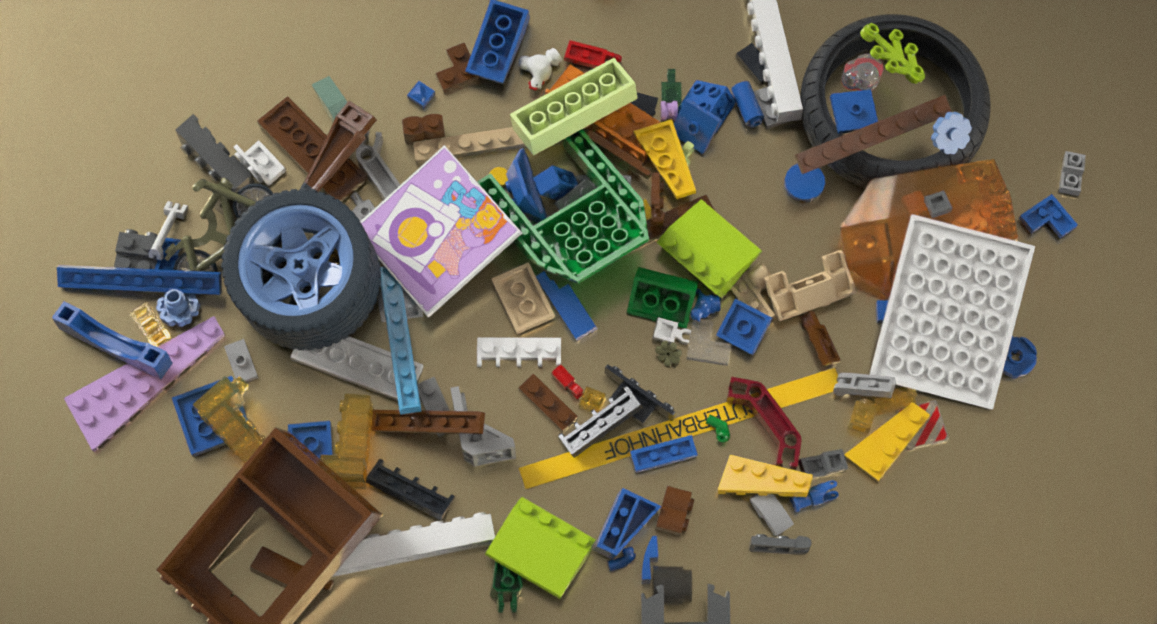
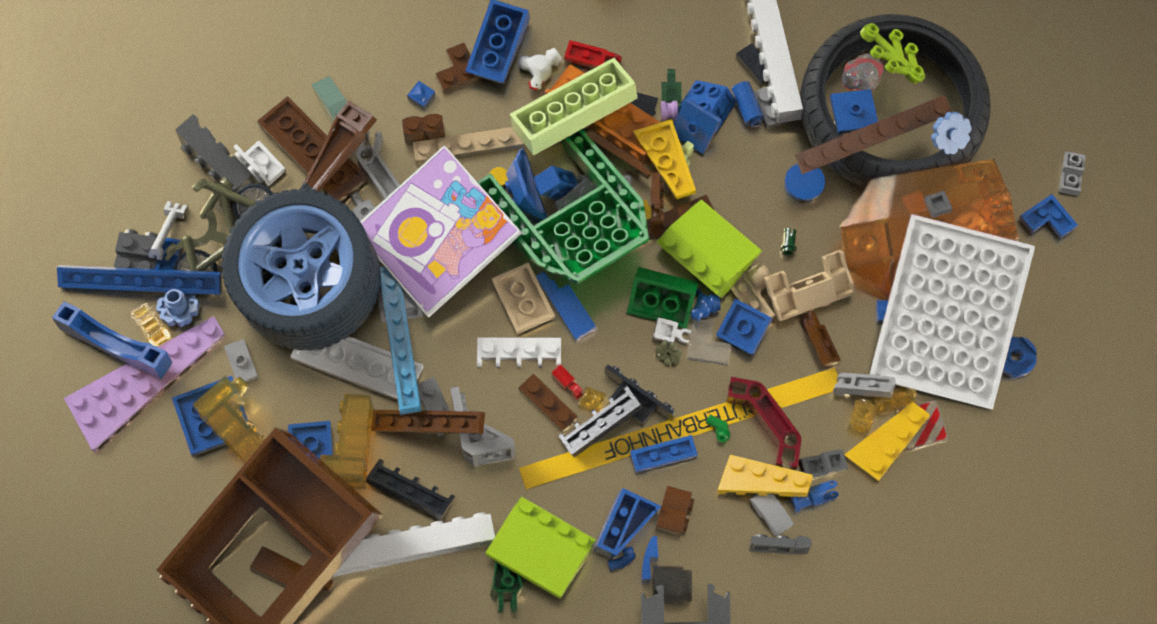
none -> dark green pin [781,228,797,256]

